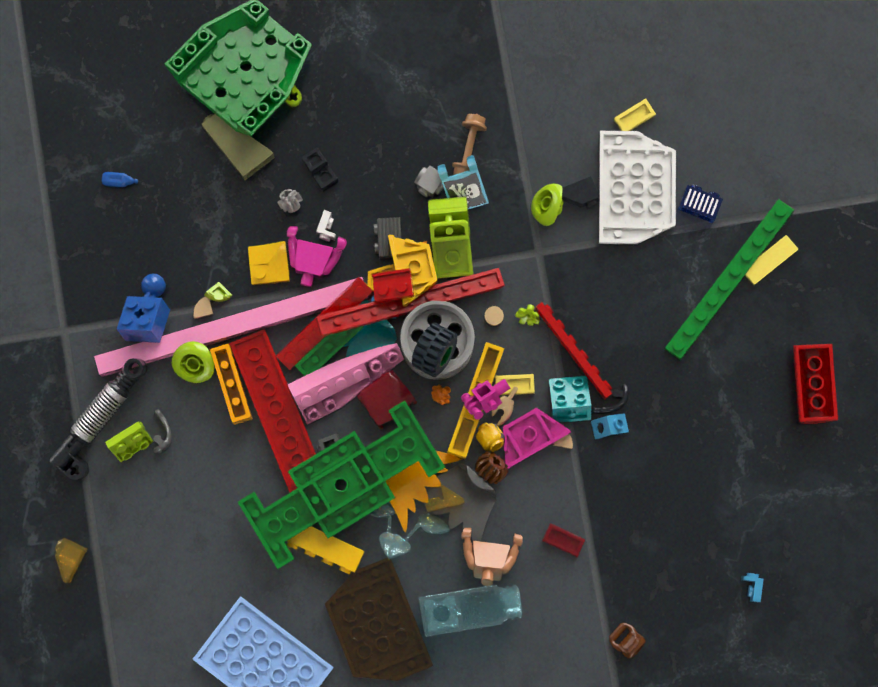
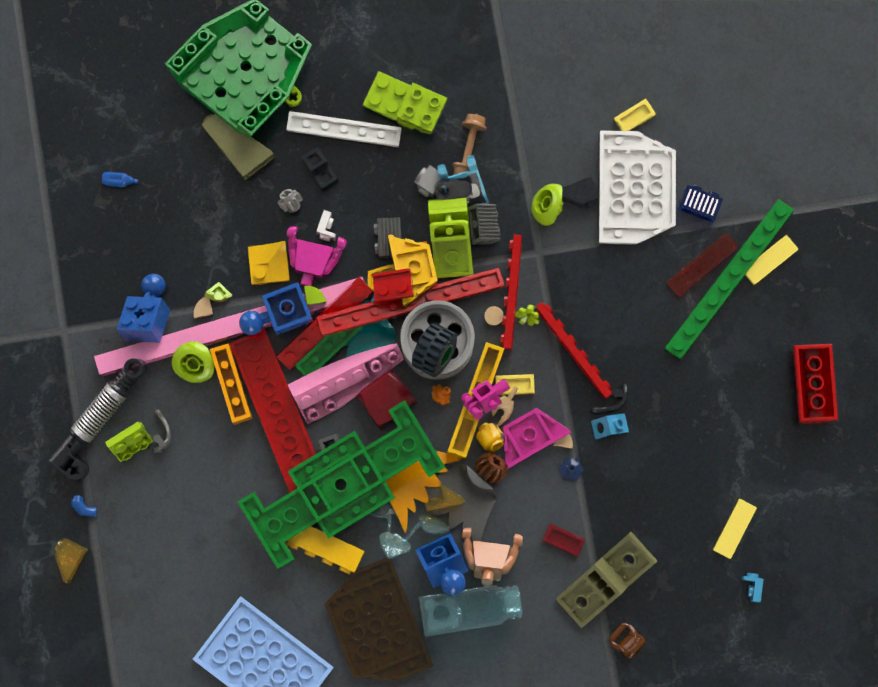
teal bracket [549,376,591,423] -> none
none -> blue arm [71,495,97,517]
none -> blue brick [239,282,313,335]
none -> white plate [286,111,402,147]
none -> lime tile [304,286,326,306]
none -> lime piece [363,71,447,134]
none -> blue brick [415,533,469,596]
none -> black piece [434,178,472,200]
none -> dark grey brick [468,204,501,245]
none -> red plate [500,234,523,351]
none -> olive bracket [556,532,657,628]
none -> dark blue plant [559,458,584,481]
none -> clear red slope [667,233,739,297]
none -> light yellow tile [713,499,757,559]

